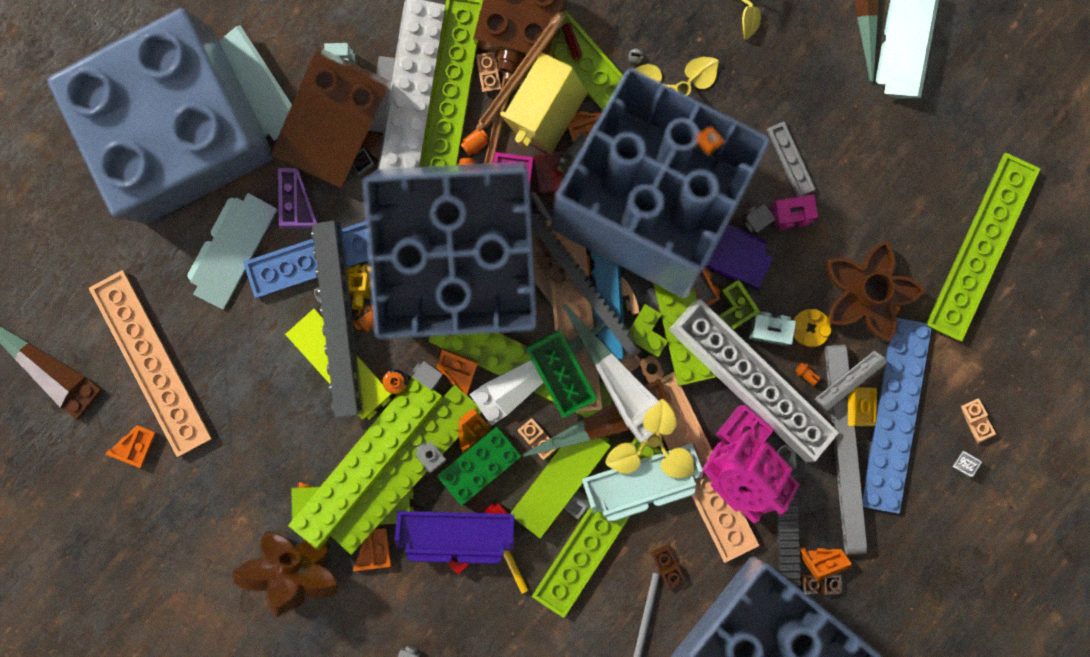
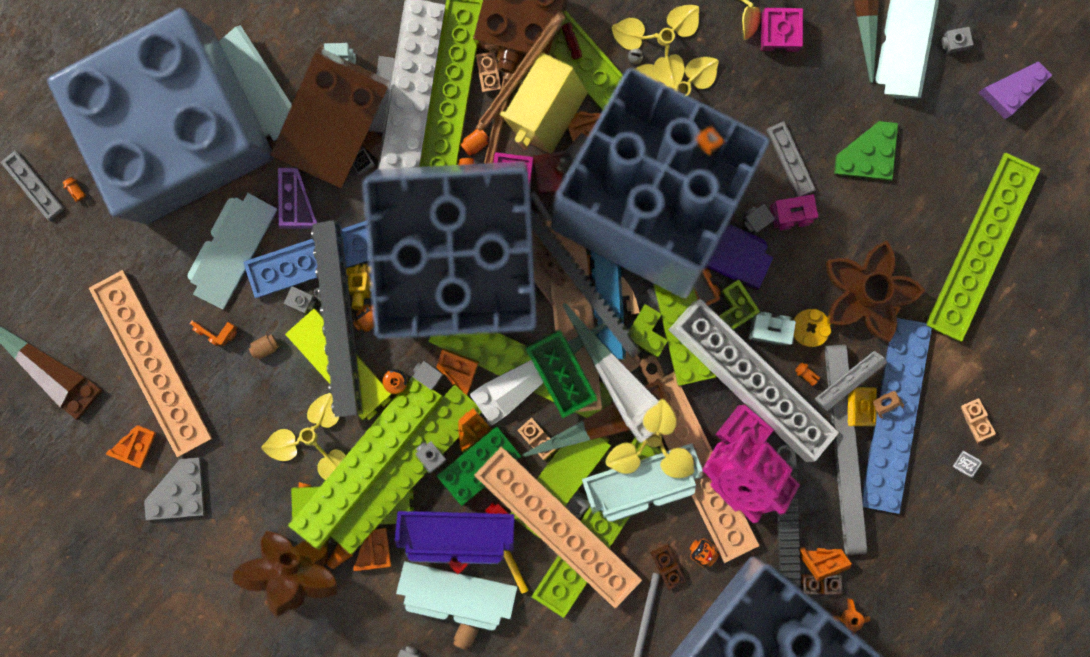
none -> light grey tile [0,150,64,221]
none -> orange pin [63,177,86,202]
none -> light grey plate [144,457,205,520]
none -> orange bracket [190,320,238,347]
none -> medium nougat brick [249,334,279,360]
none -> light yellow plant [261,393,346,480]
none -> light grey brick [284,286,316,314]
none -> orange cone [326,543,353,569]
none -> light aqua slope [396,561,517,630]
none -> medium nougat brick [453,623,479,650]
none -> light nougat plate [474,447,642,609]
none -> light yellow plant [612,5,699,85]
none -> head [689,538,719,567]
none -> dark pink piece [761,8,803,52]
none -> orange brick [831,599,870,635]
none -> bright green plate [834,121,898,181]
none -> medium nougat piece [873,391,904,419]
none -> light grey brick [941,27,973,54]
none -> medium lavender wedge [978,62,1052,119]

